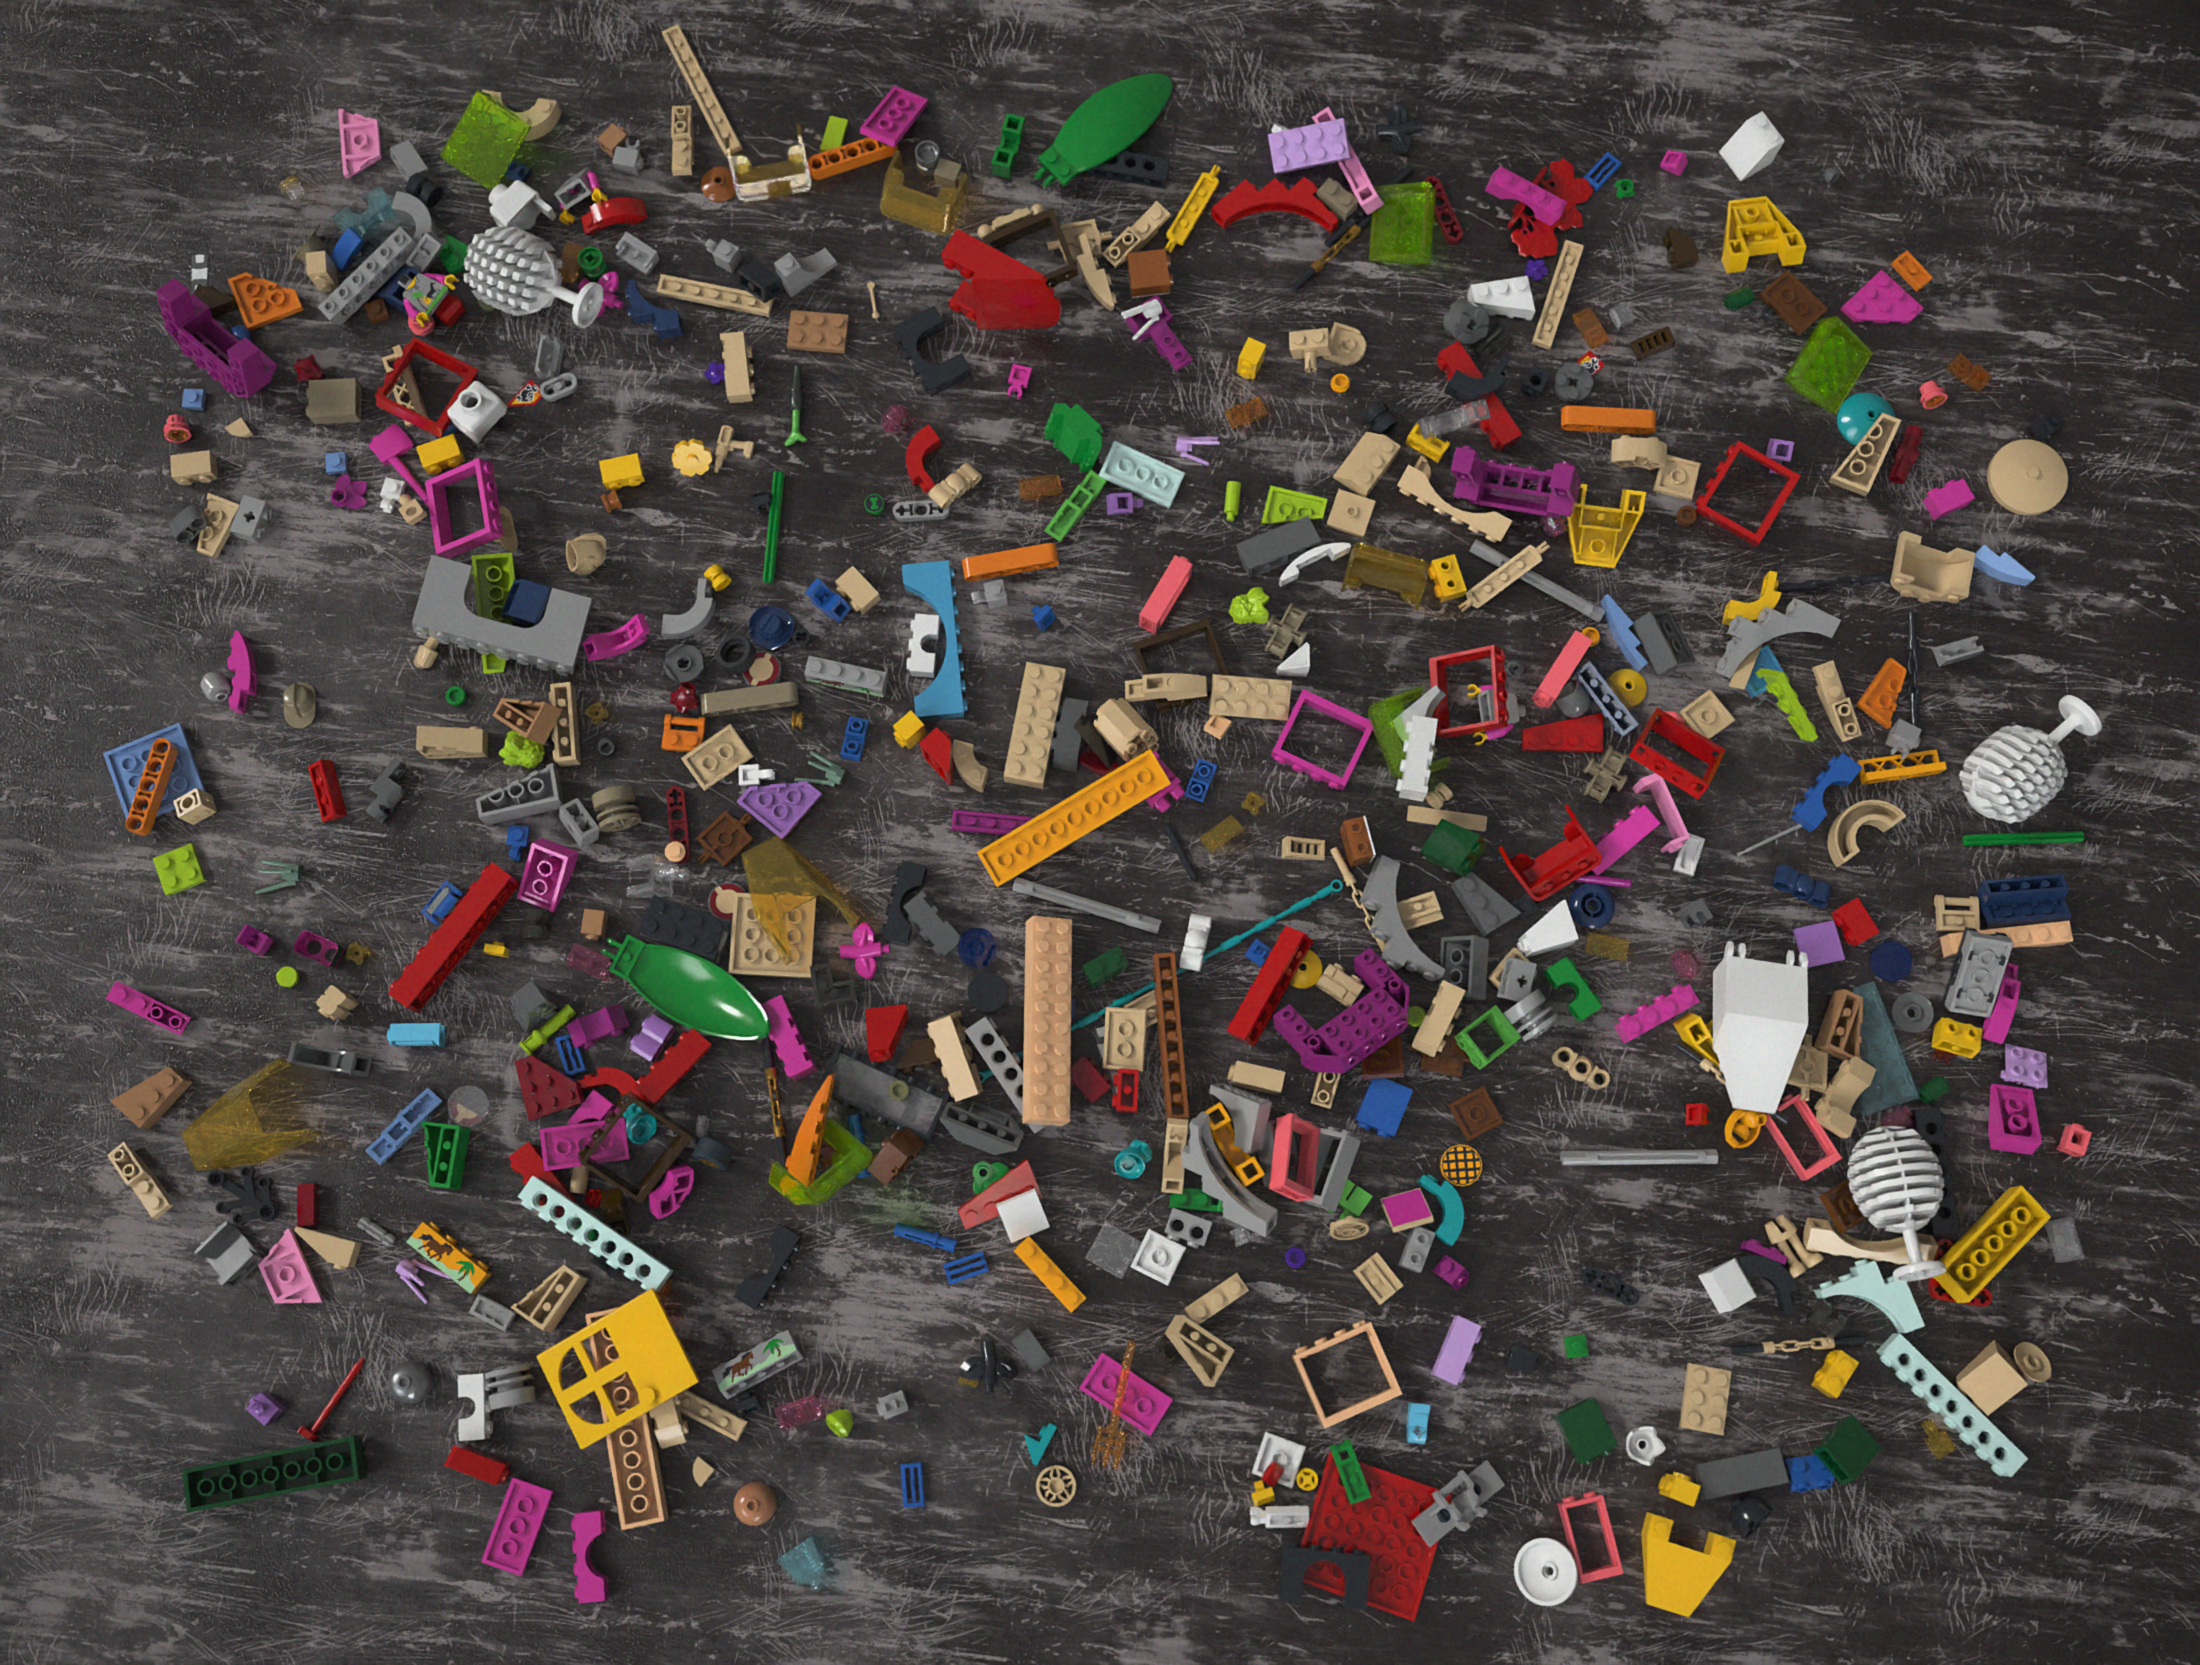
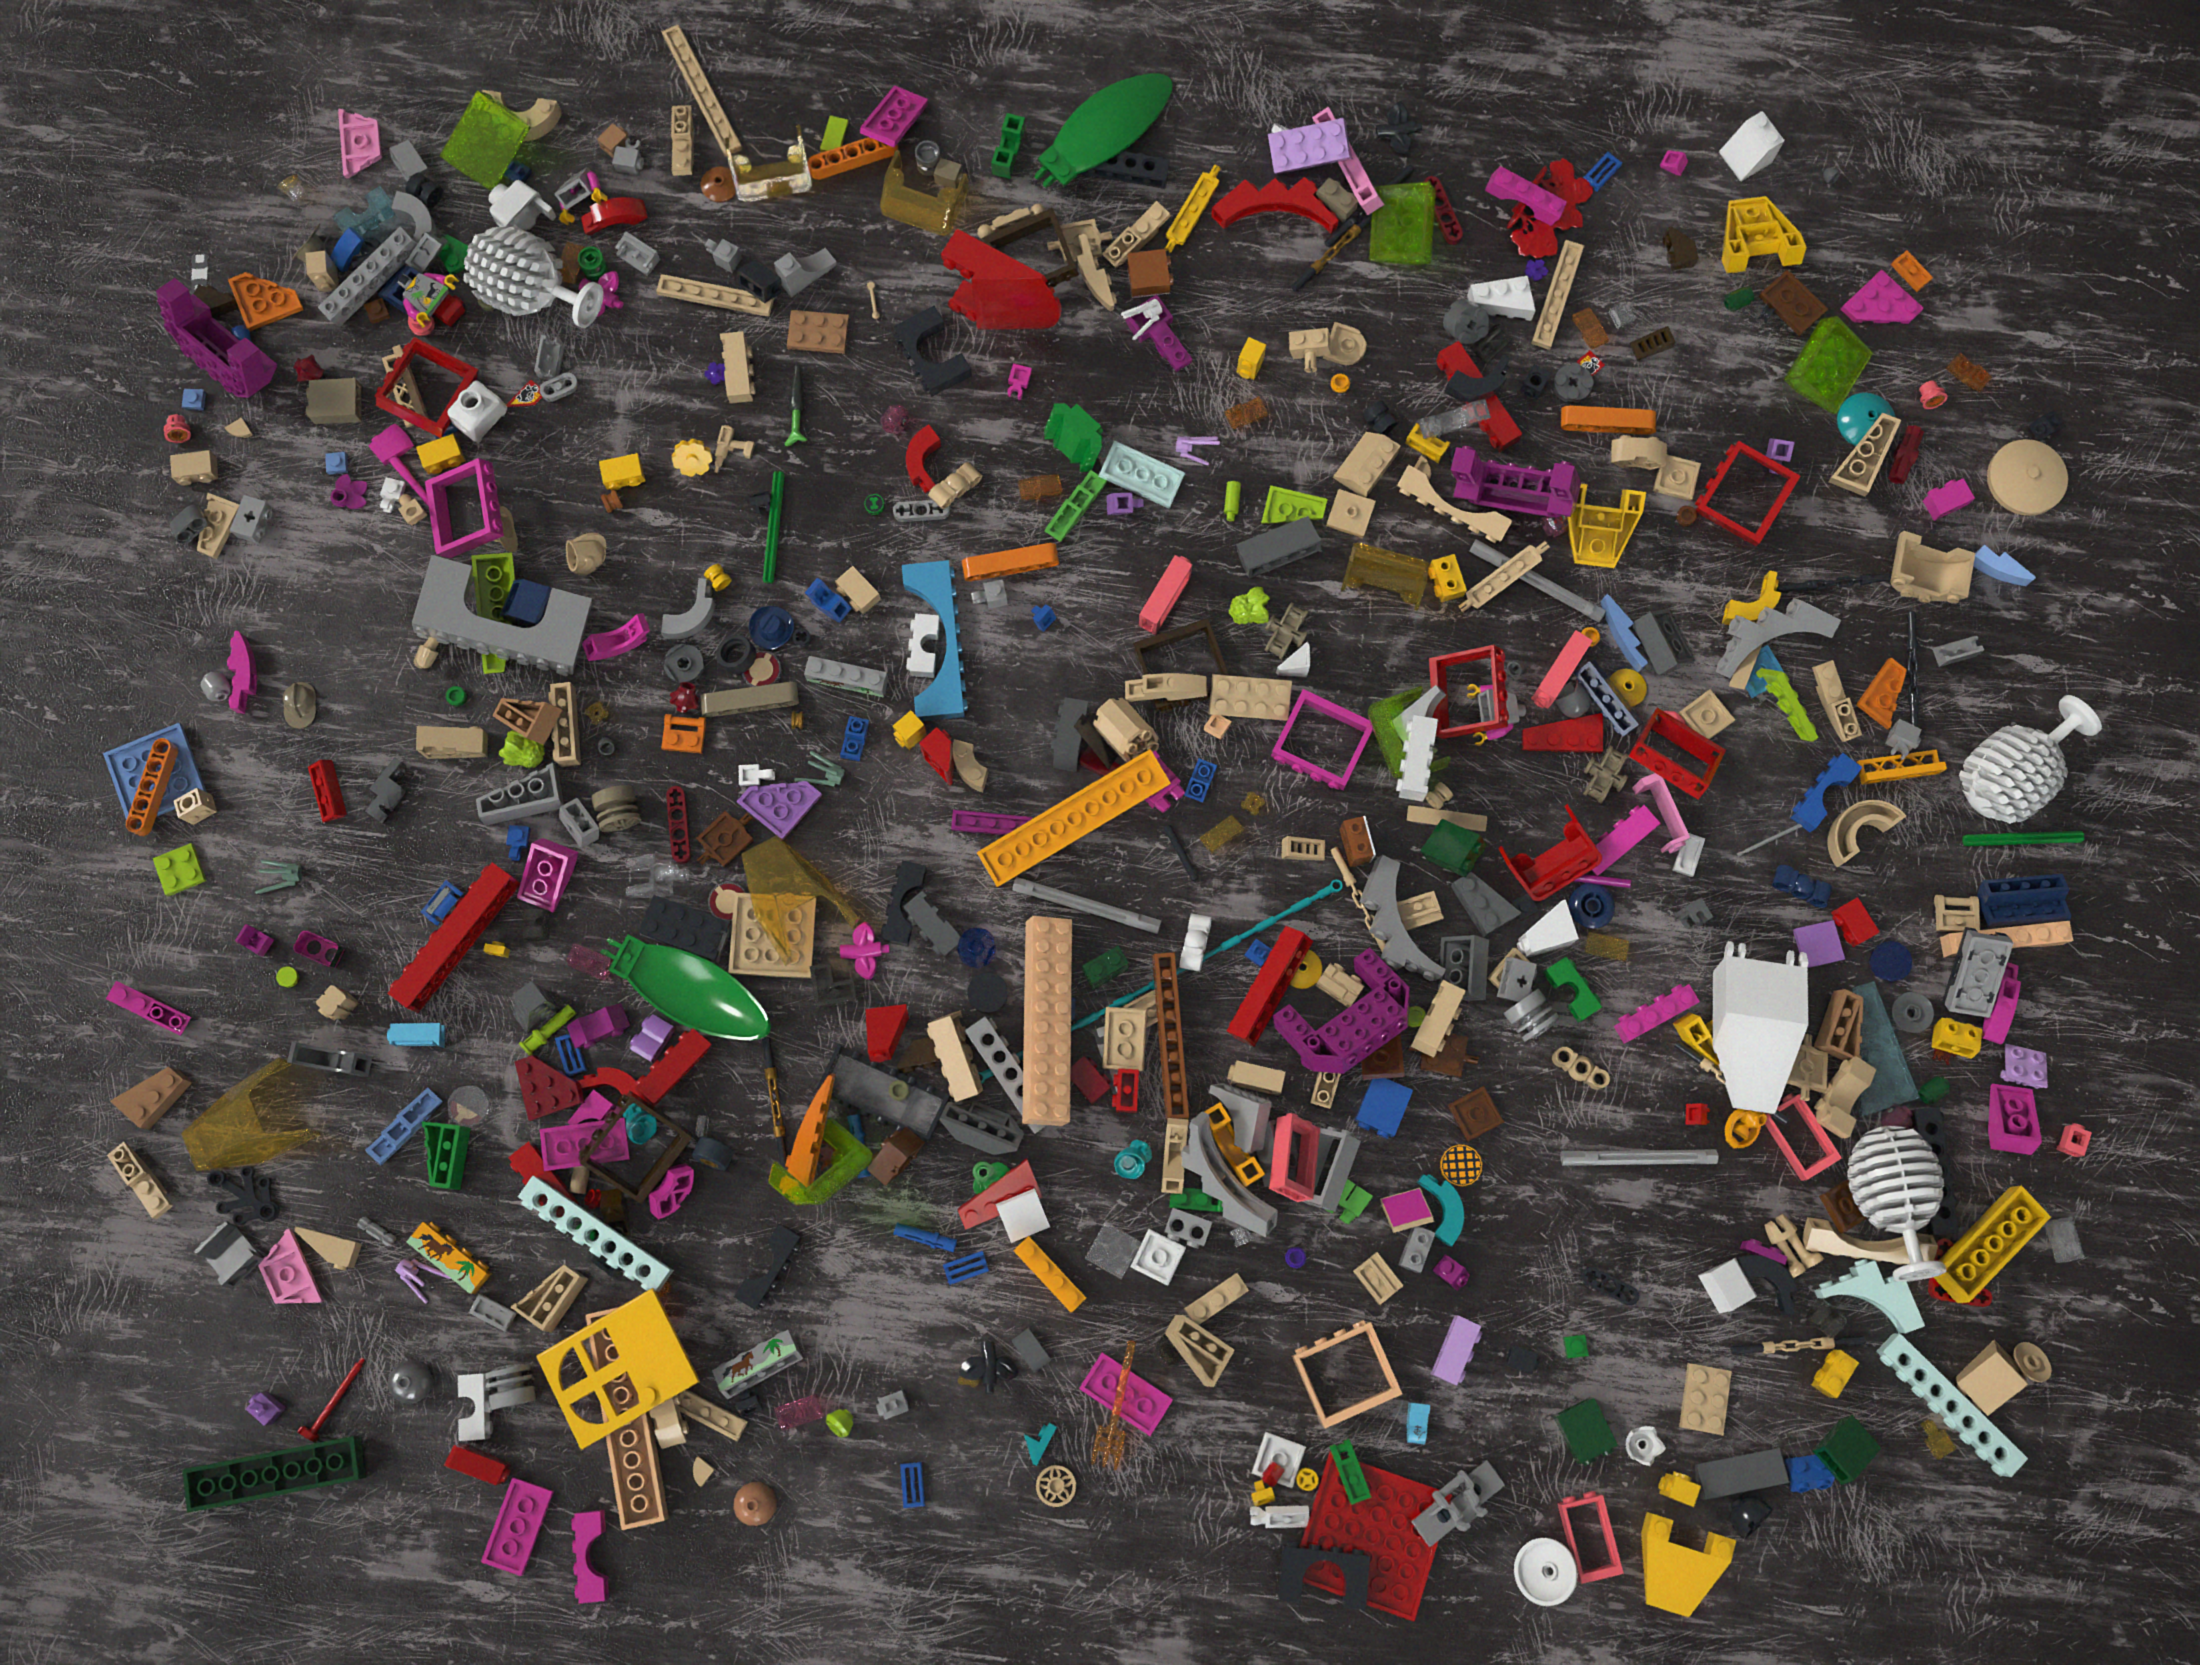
dark red slope [297,1183,319,1227] -> none
clear yellow plate [345,941,369,965] -> none
medium nougat brick [581,909,609,941] -> none
dark blue arch [625,280,683,338] -> none
light nougat plate [665,842,686,862] -> none
tan tile [681,724,754,791] -> none
dark pink wedge [761,995,818,1081] -> none
clear light blue torso [777,1535,827,1592] -> none
tan brick [1003,662,1066,789] -> none
white slope [1279,543,1351,587] -> none
tan wheel [1330,1216,1369,1240] -> none
bright green window [1454,1005,1522,1070] -> none
green plate [1614,179,1635,198] -> none
clear pink head [1669,948,1701,979] -> none

